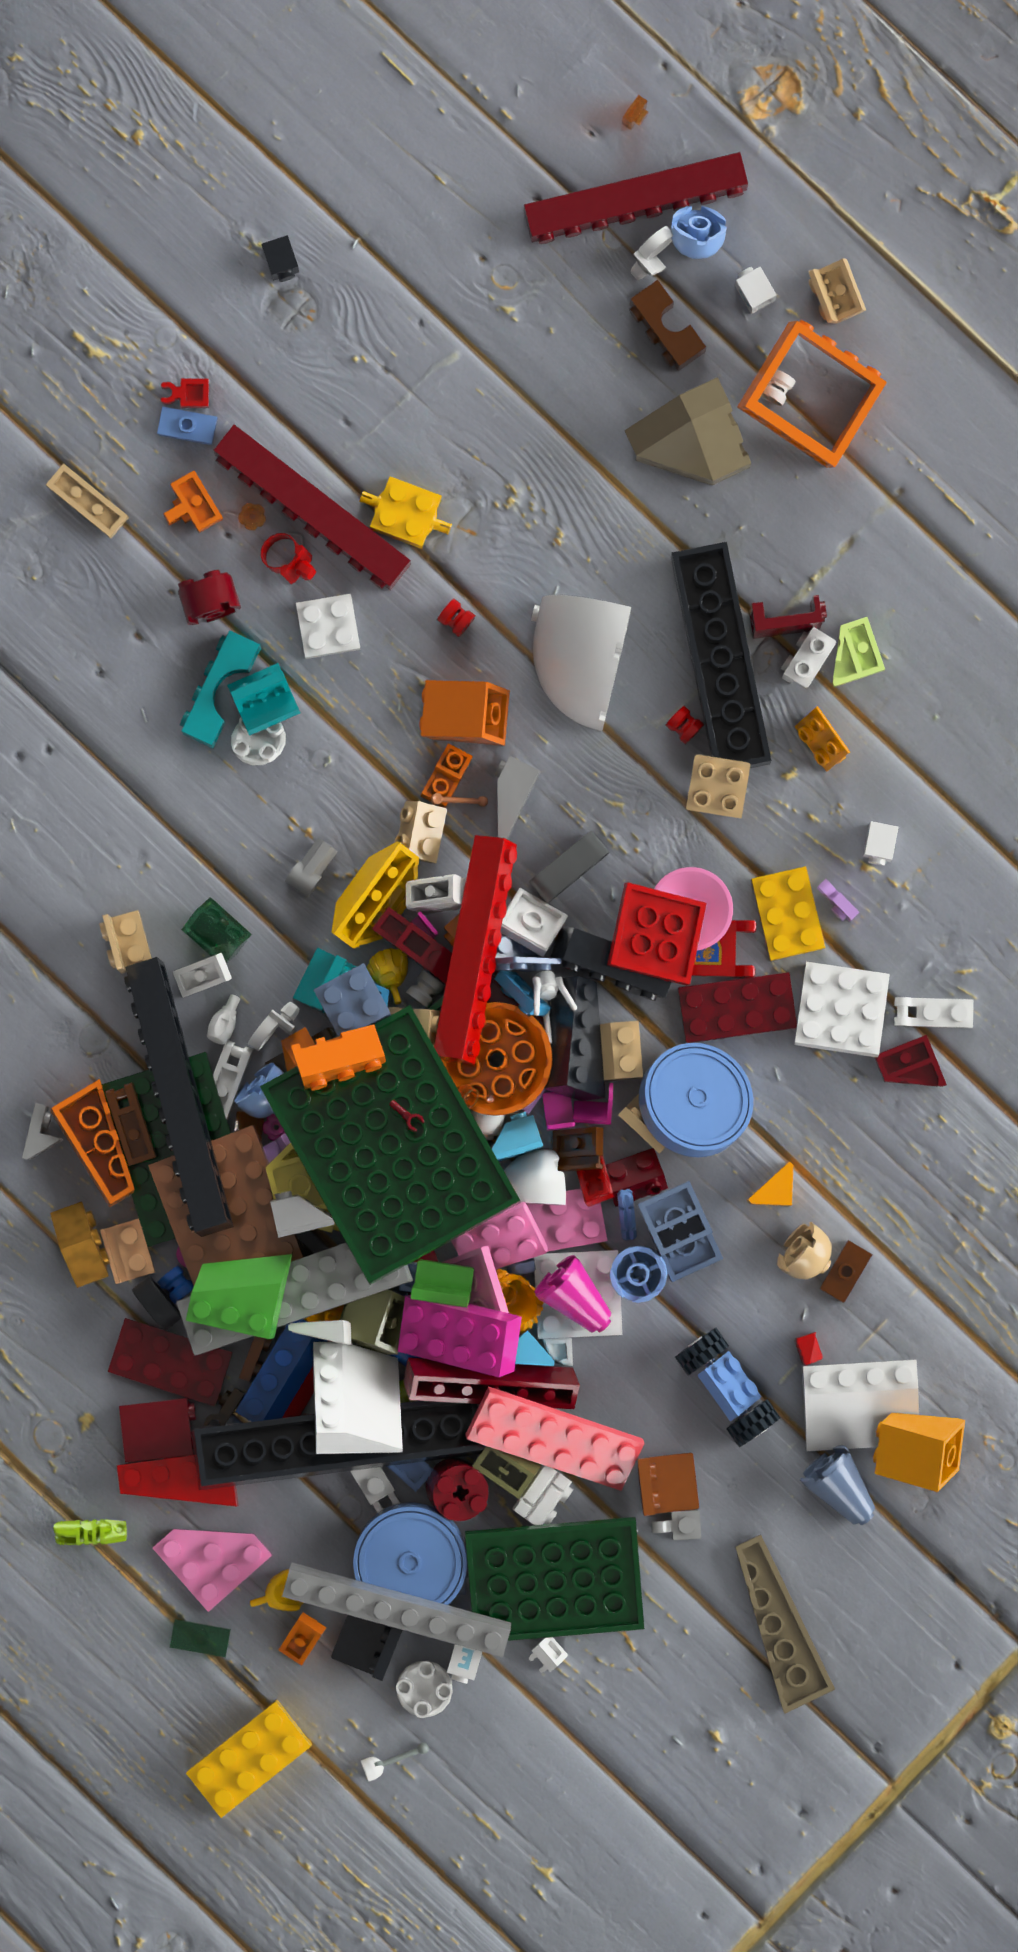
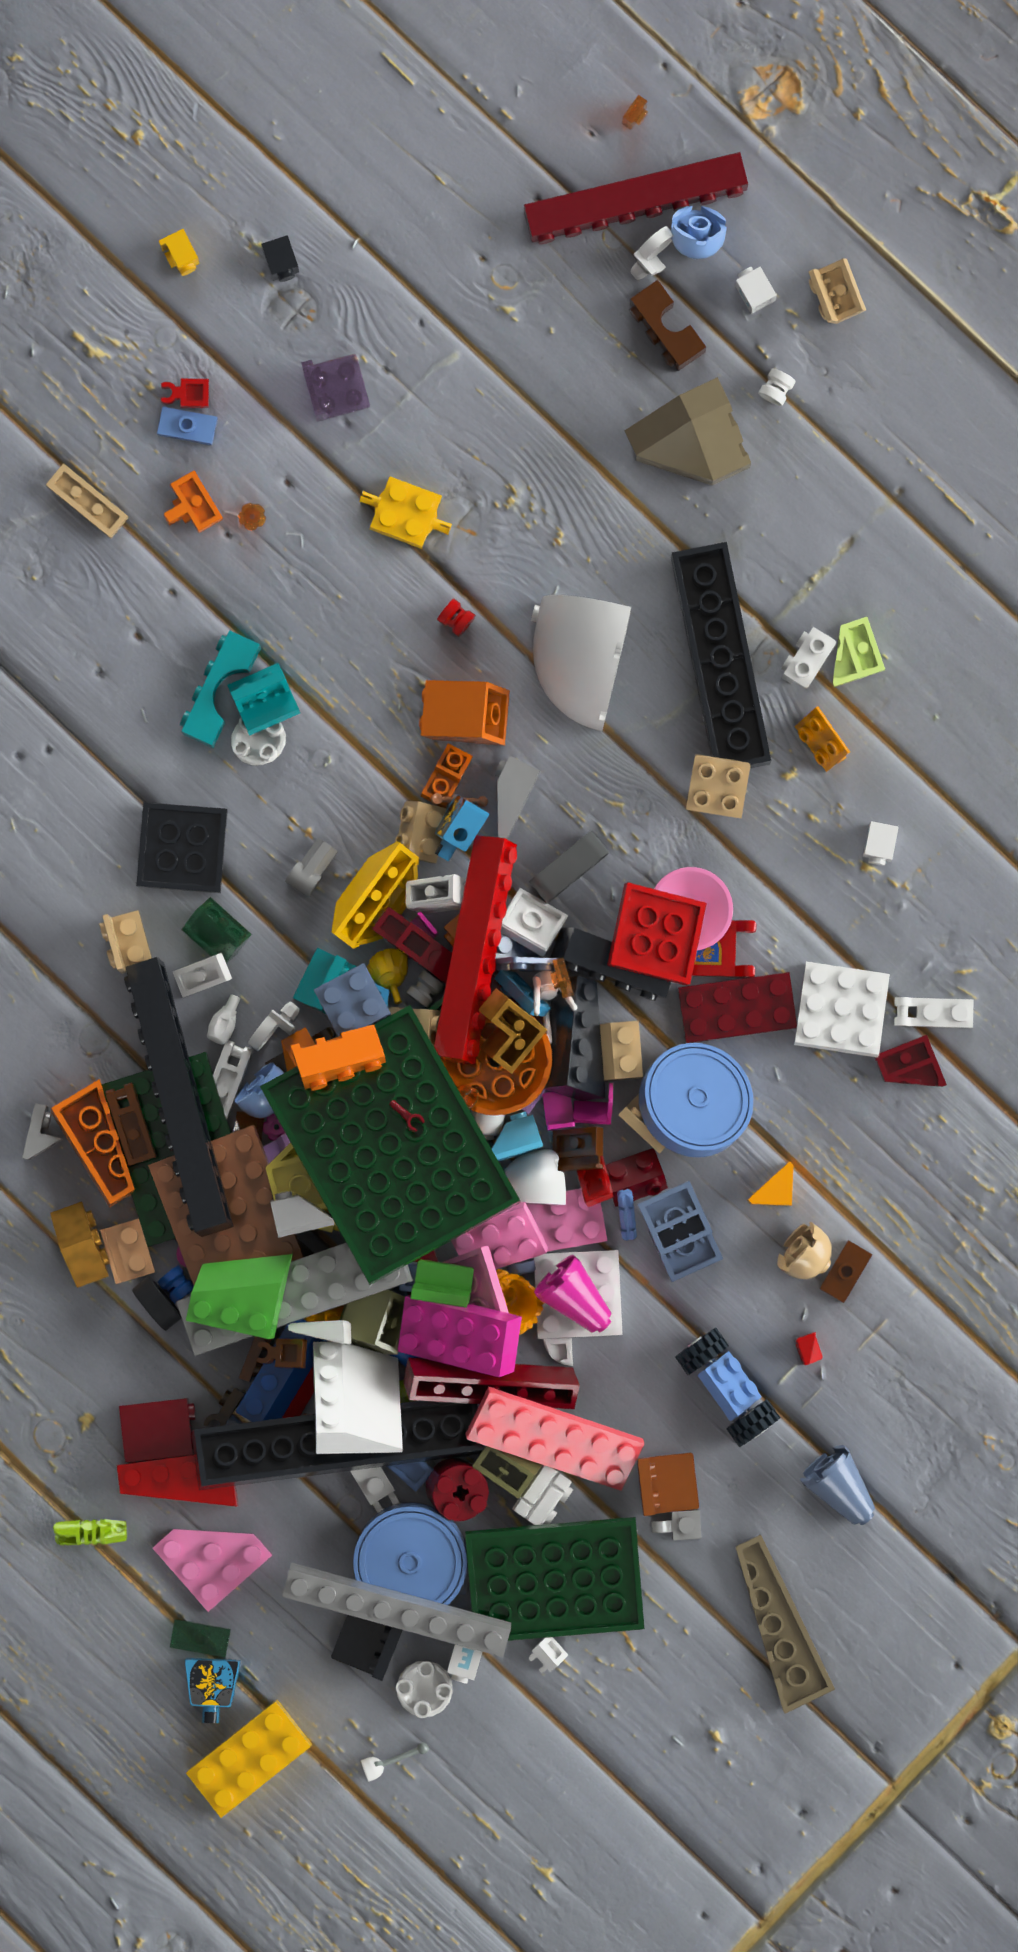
dark red plate [108,1318,233,1406] -> none
dark red brick [178,570,241,625] -> none
dark red brick [213,424,411,591] -> none
yellow piece [250,1569,304,1611] -> none
red piece [260,533,316,584] -> none
orange slope [278,1612,327,1666] -> none
white plate [296,594,361,659] -> none
medium azure slope [515,1330,554,1366] -> none
light blue cylinder [610,1245,668,1303] -> none
red wheel [665,705,705,745] -> none
orange window [737,320,887,468] -> none
dark red panel [749,595,827,639] -> none
yellow plate [751,866,825,961] -> none
white slope [801,1360,919,1451] -> none
lavender plate [817,879,860,922] -> none
light orange slope [873,1413,965,1492] -> none
none -> black plate [136,802,228,893]
none -> yellow brick [159,229,200,276]
none -> torso [185,1658,241,1723]
none -> reddish brown plate [257,1339,307,1369]
none -> clear purple bracket [301,354,370,422]
none -> dark azure torso [435,794,490,861]
none -> pearl gold brick [479,988,547,1074]
none -> clear orange plate [550,957,574,998]

